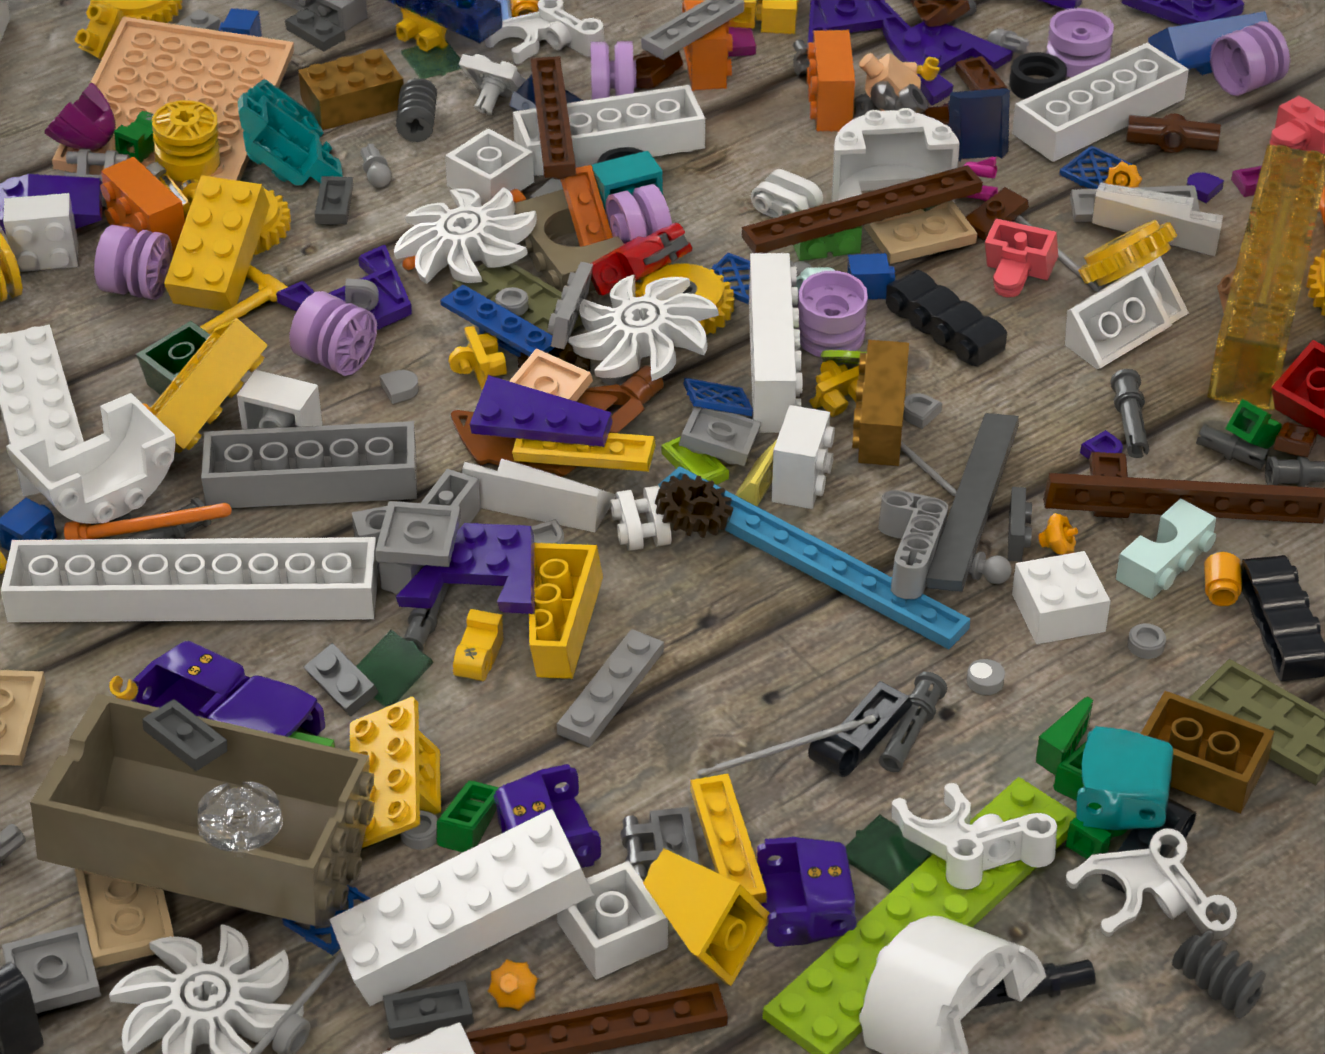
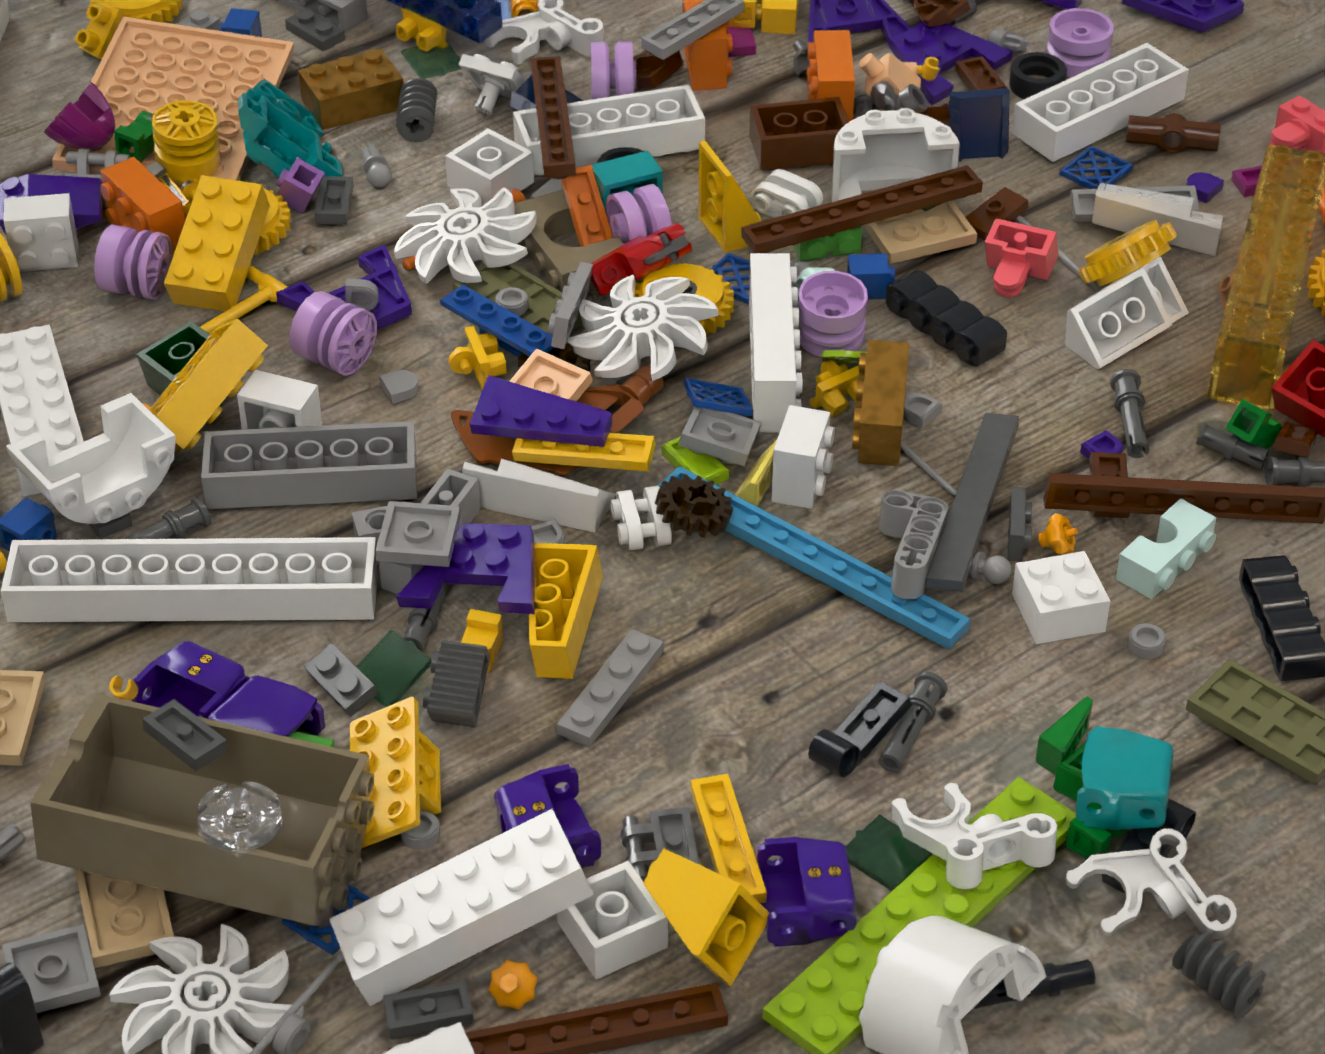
orange piece [64,503,232,540] -> none
green slope [436,780,499,853] -> none
light grey piece [697,714,876,778] -> none
dark pink piece [964,157,998,201] -> none
light grey tile [967,659,1005,695] -> none
light orange piece [1104,161,1142,188] -> none
pearl gold brick [1140,690,1275,814] -> none
slope [1148,11,1269,75] -> none
light orange brick [1204,552,1242,606] -> none
lavender wheel [1210,21,1290,96] -> none
none -> medium lavender brick [276,157,325,214]
none -> dark grey brick [423,640,490,728]
none -> yellow slope [698,140,762,253]
none -> reddish brown brick [749,97,848,170]

